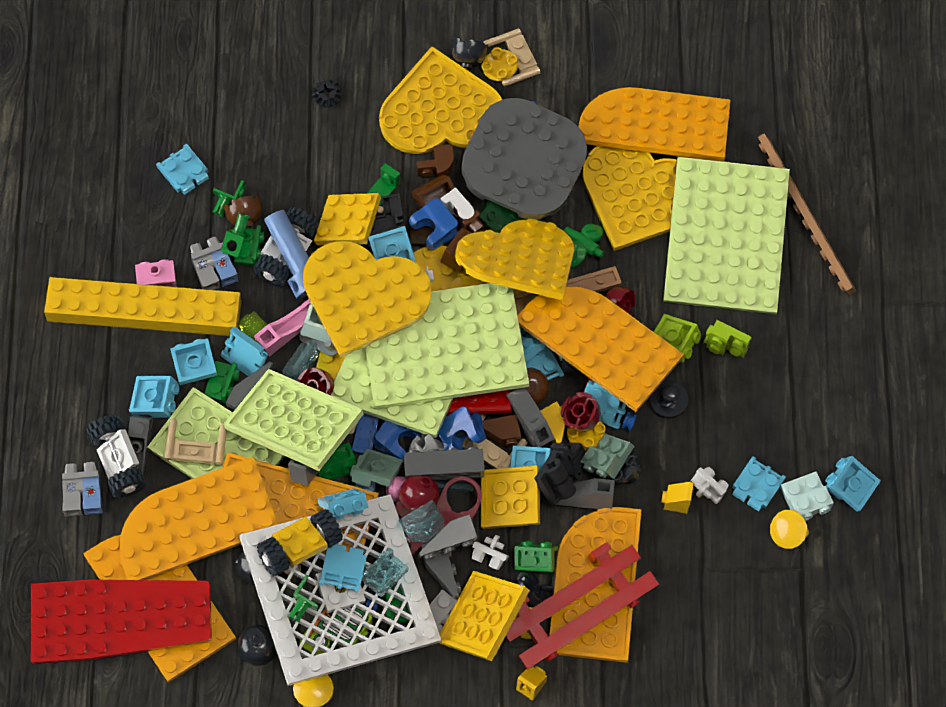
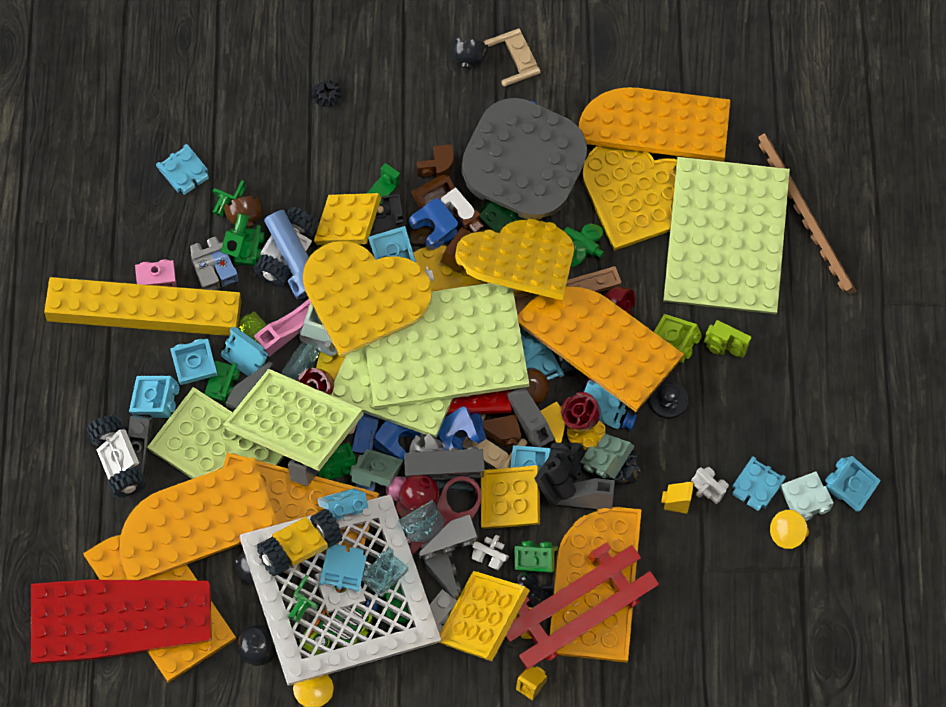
light grey hips [62,462,103,517] -> none
tan plate [164,418,227,465] -> none
yellow plate [379,47,502,154] -> none
yellow dish [482,47,518,81] -> none

